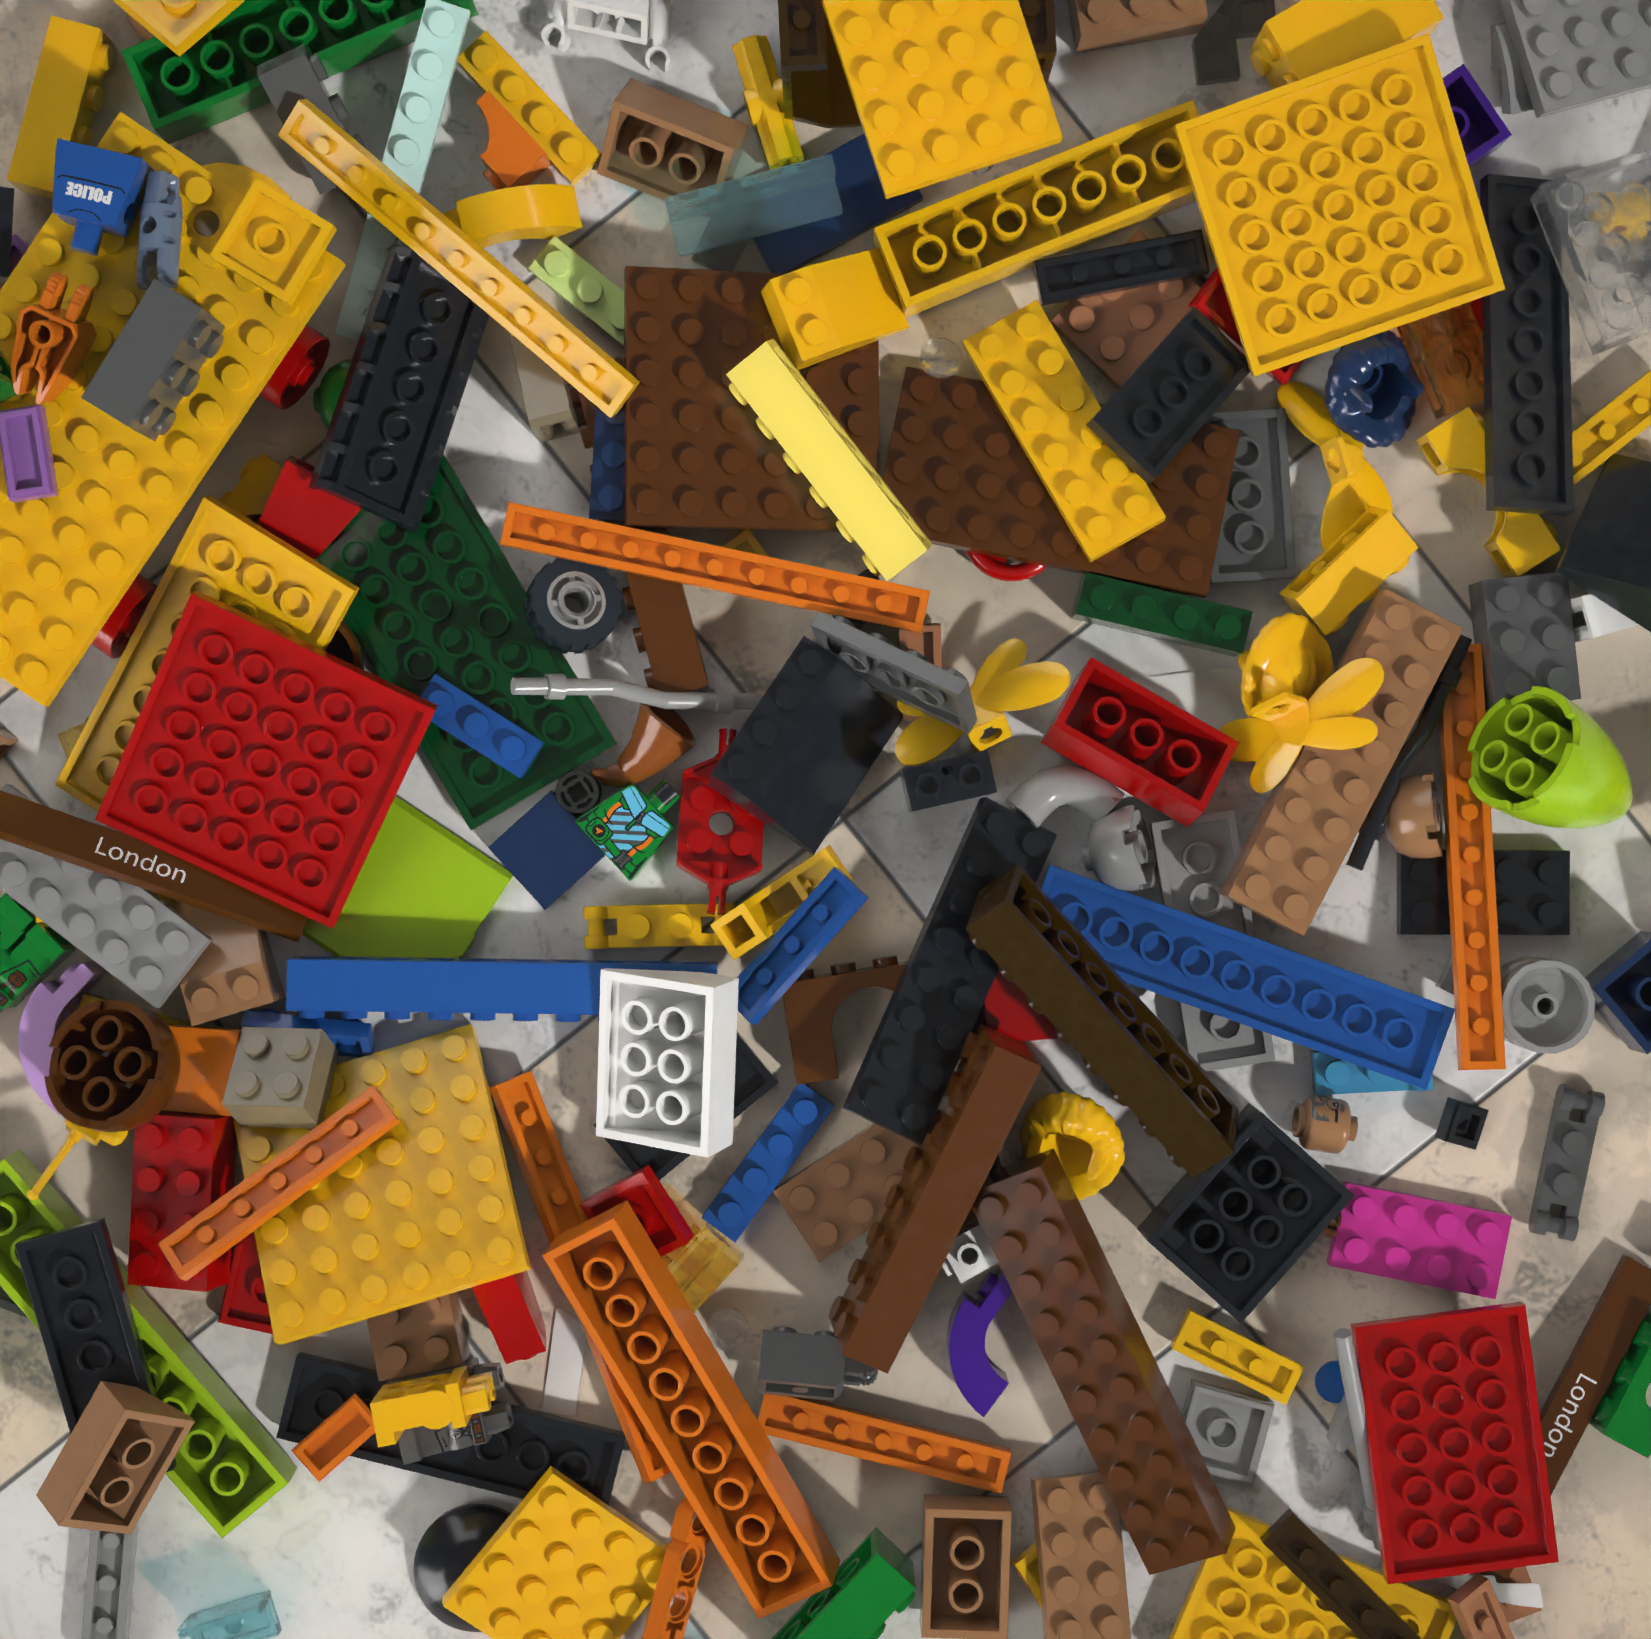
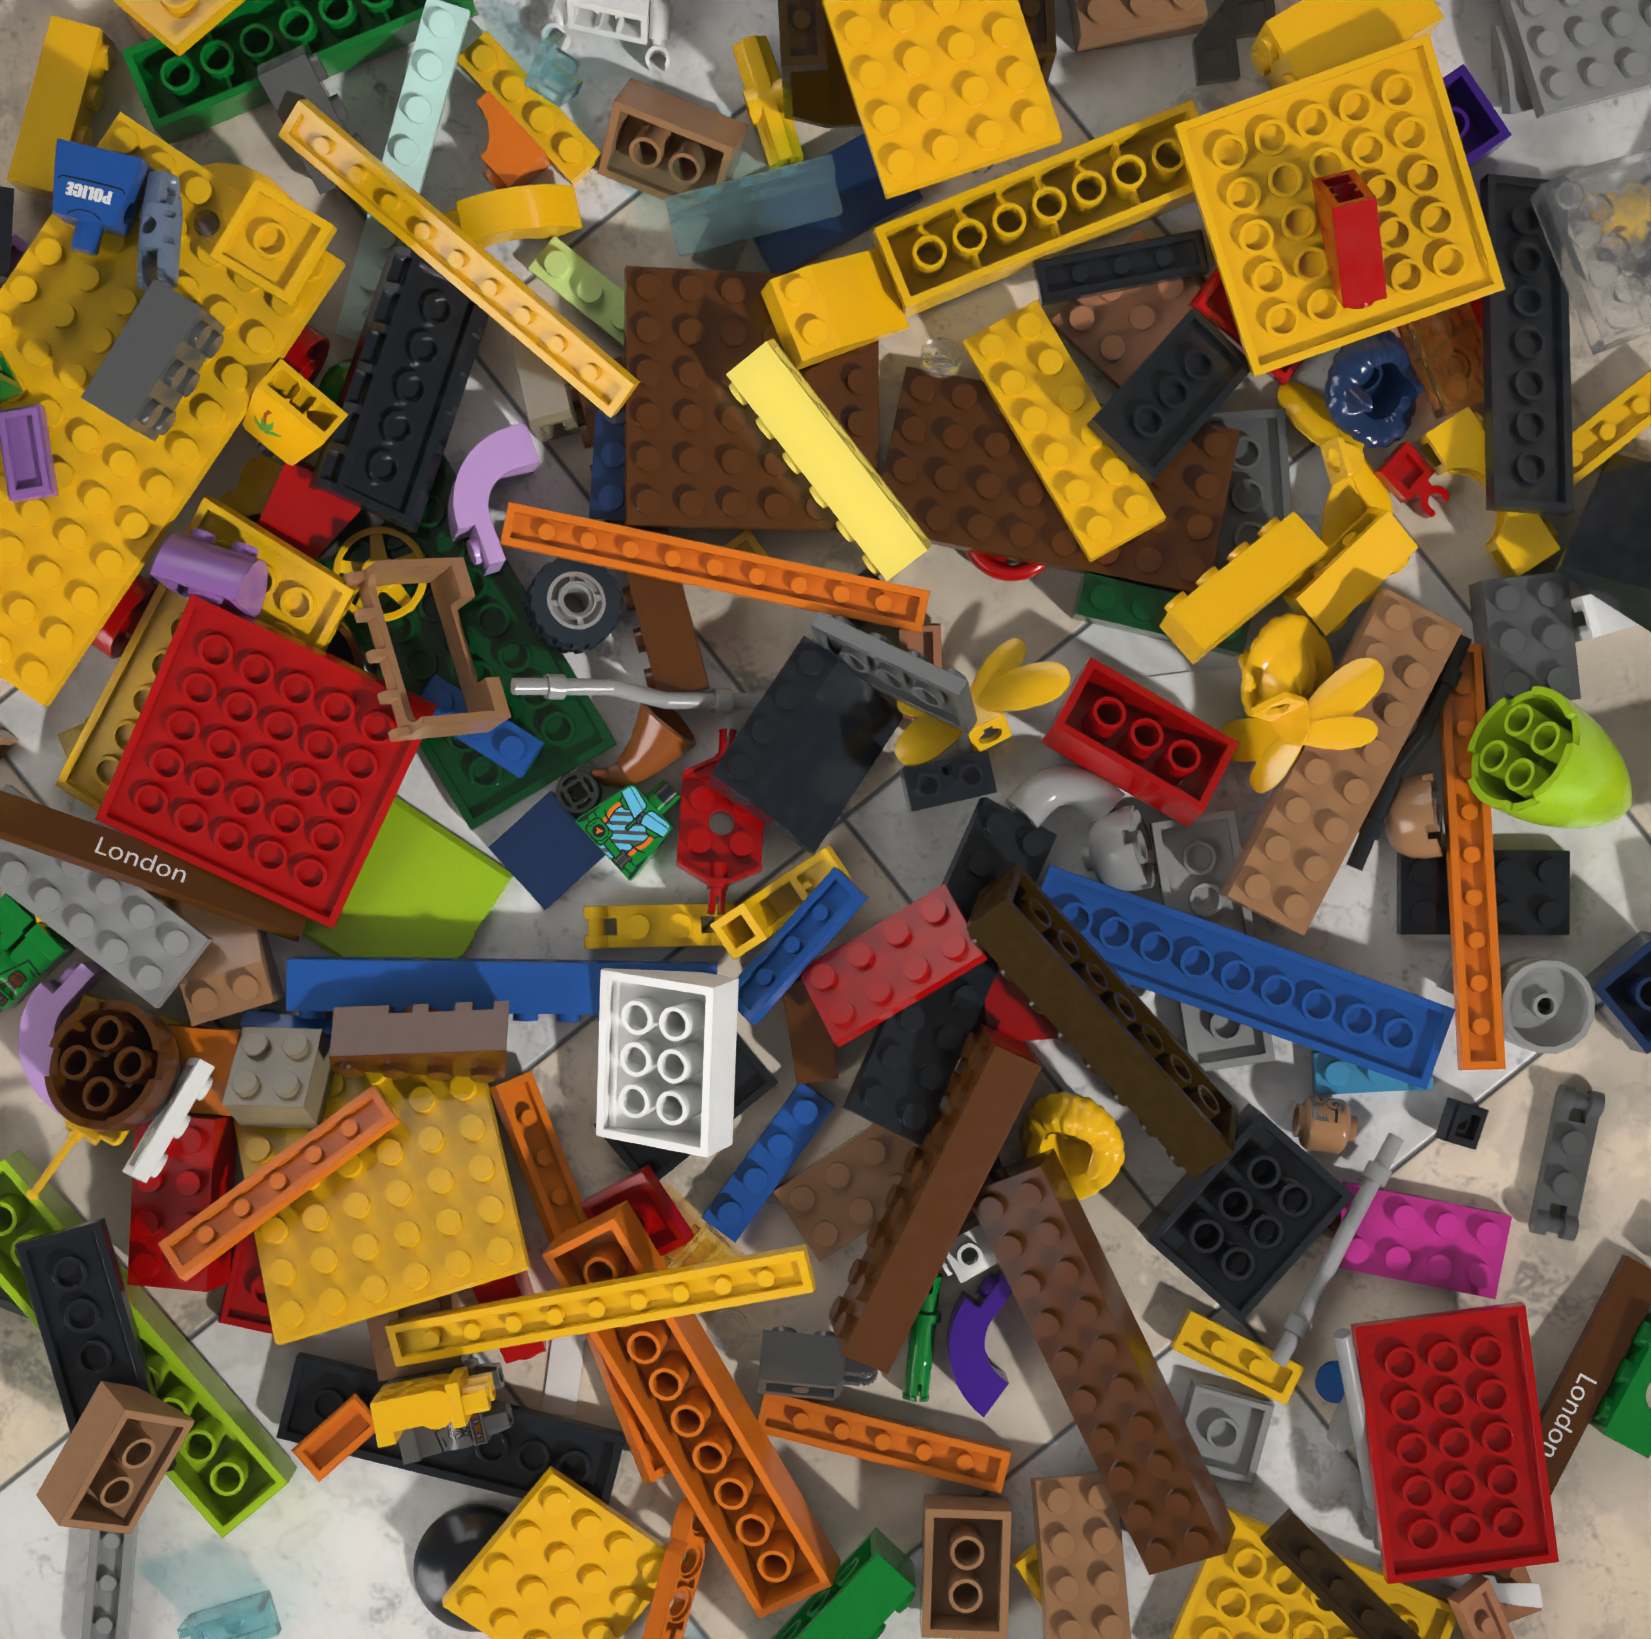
orange hinge [10,272,97,404] -> none
none -> white plate [122,1057,215,1183]
none -> medium lavender brick [150,528,268,619]
none -> yellow torso [243,359,348,466]
none -> reddish brown wedge [329,1000,509,1083]
none -> yellow wheel [332,526,427,622]
none -> medium nougat hinge [343,557,511,742]
none -> yellow plate [385,1244,816,1367]
none -> lavender arch [448,422,540,576]
none -> clear light blue panel [524,30,584,108]
none -> red plate [800,884,988,1047]
none -> green pin [902,1273,943,1402]
none -> yellow brick [1159,511,1329,665]
none -> light grey bar [1270,1132,1404,1367]
none -> red slope [1311,169,1387,309]
none -> red plate [1373,441,1450,519]

